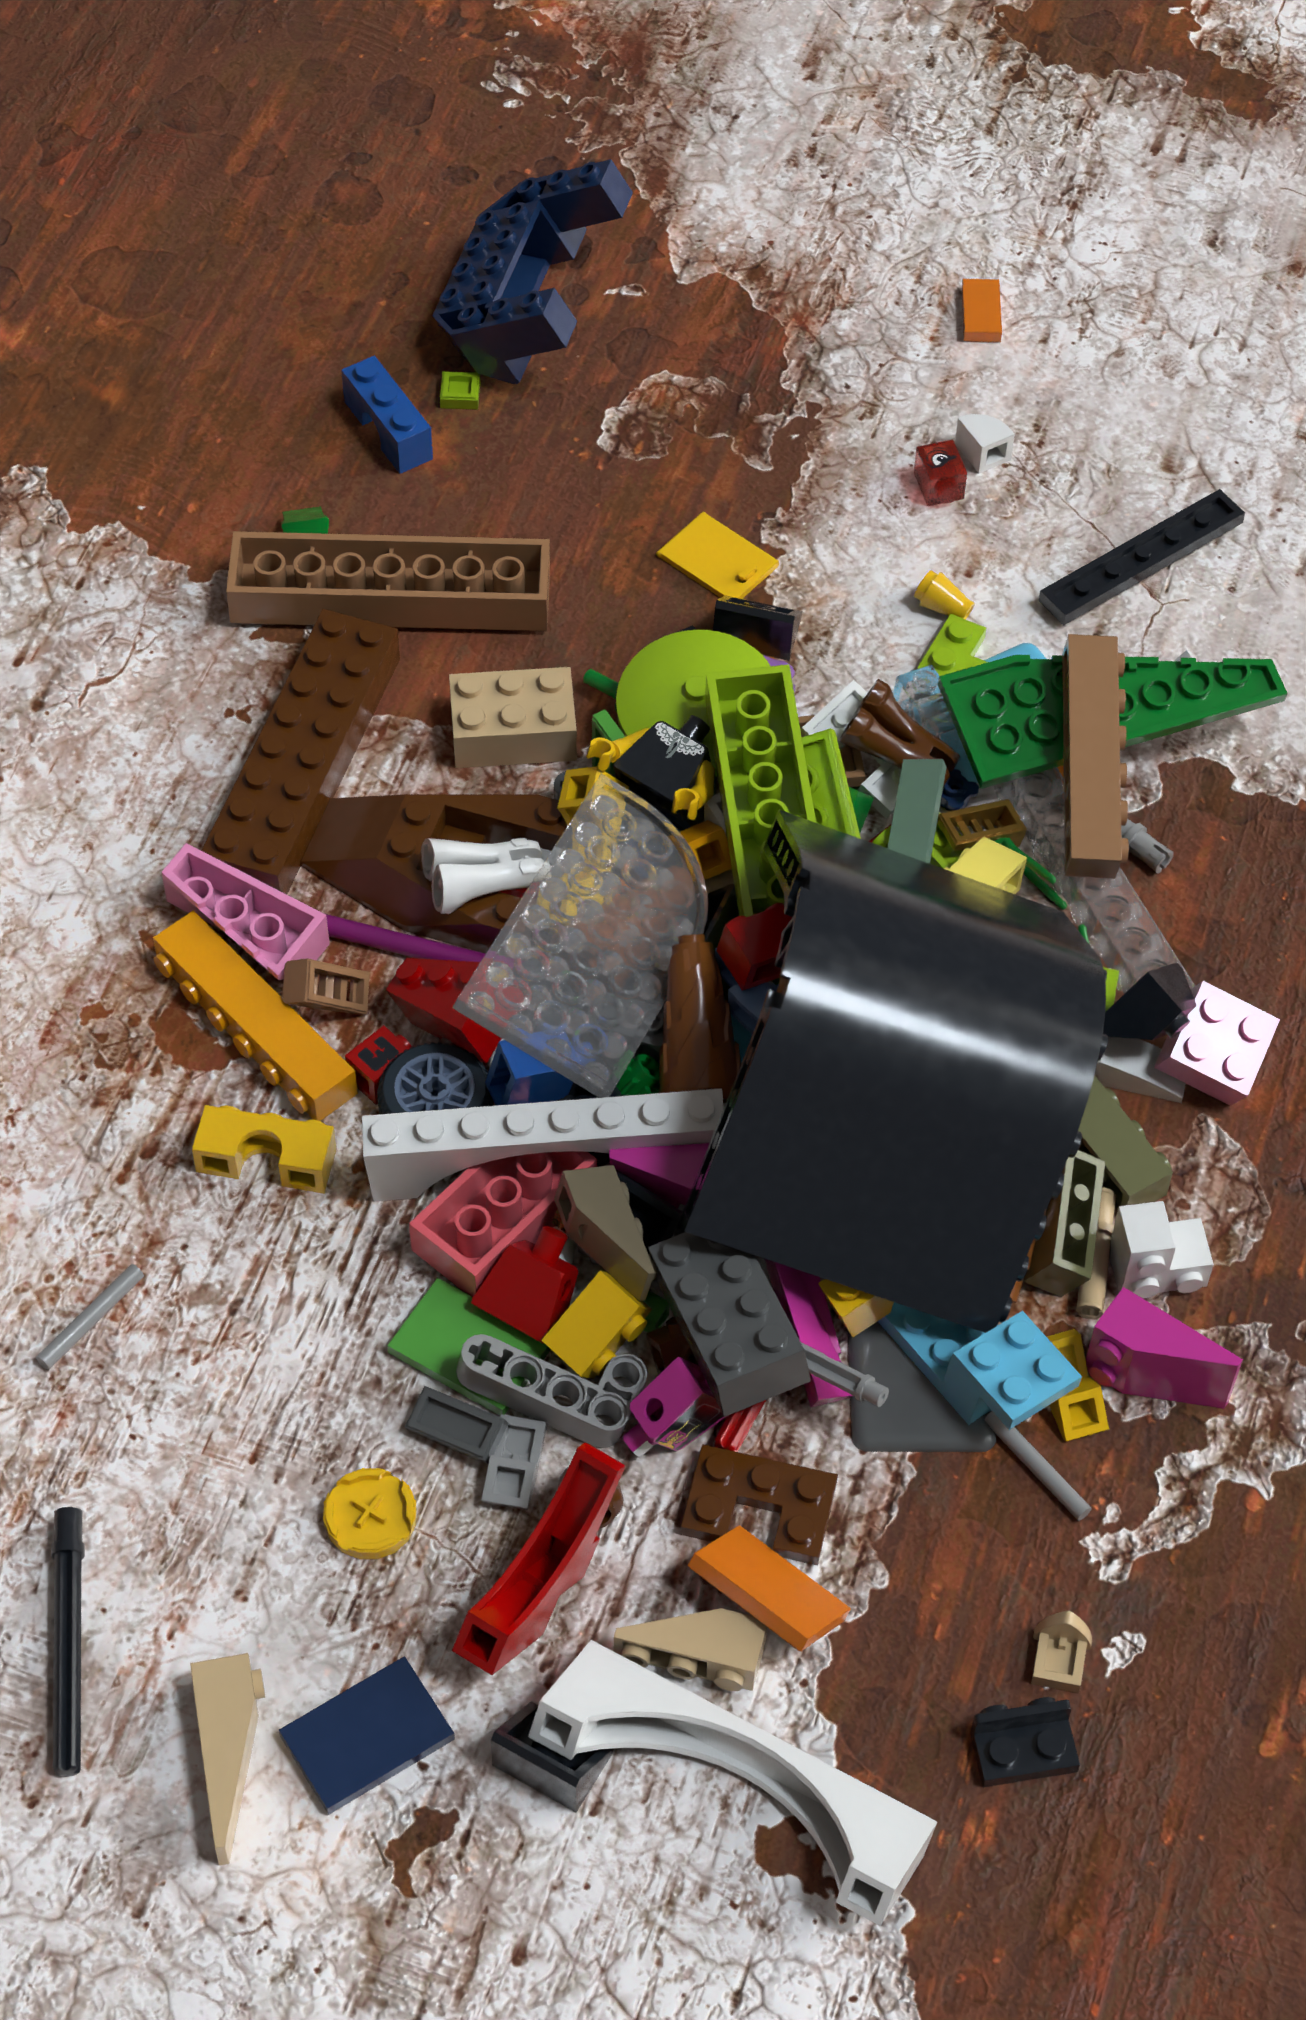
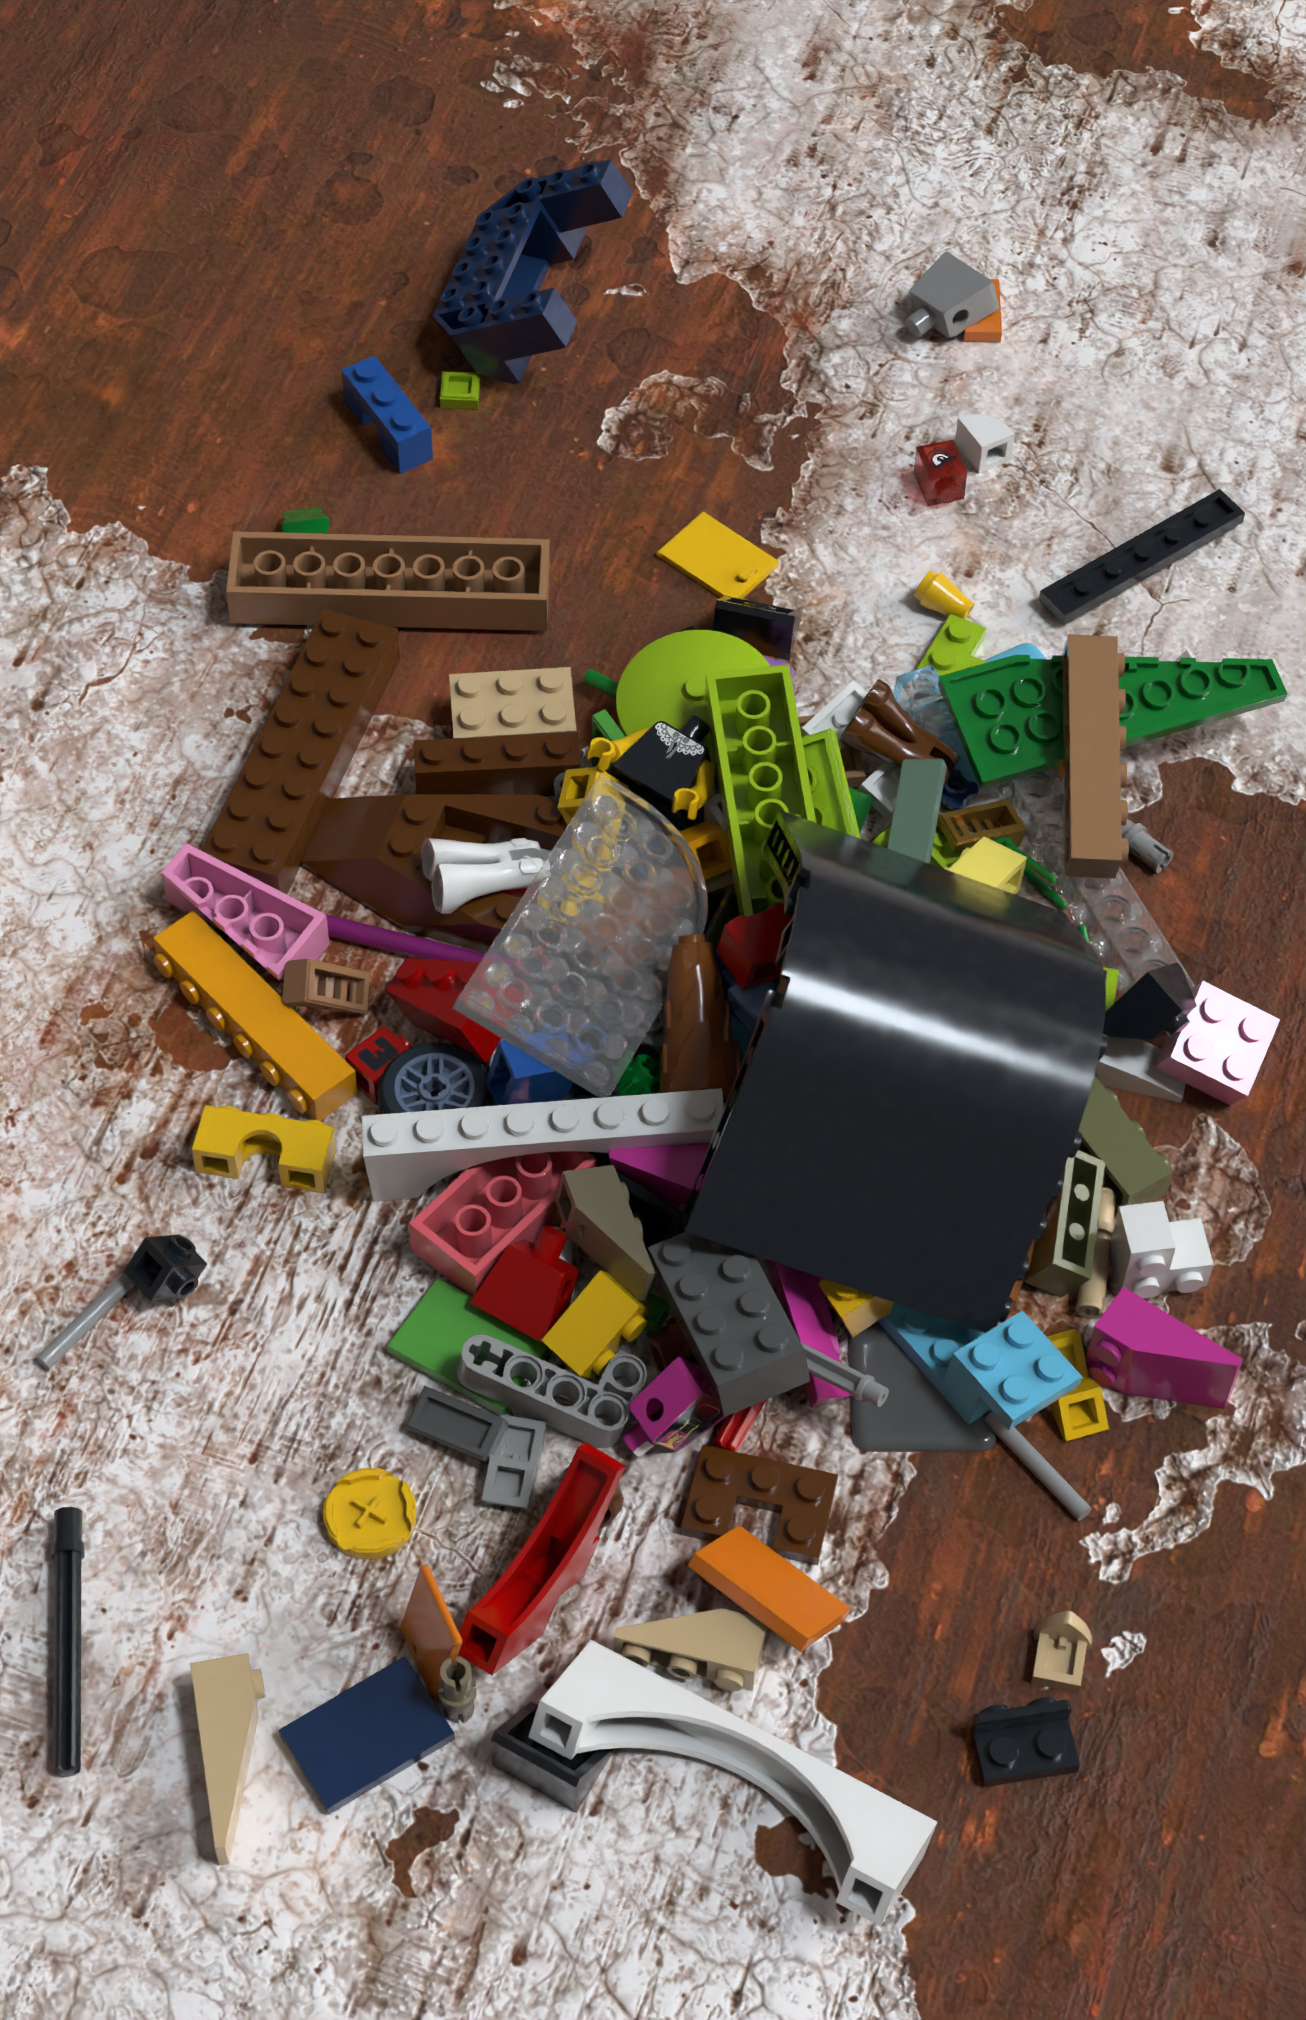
none -> black brick [123,1234,207,1302]
none -> orange container [400,1564,463,1701]
none -> reddish brown brick [413,732,580,797]
none -> dark tan pin [438,1656,477,1723]
none -> light grey torso [905,251,1000,338]

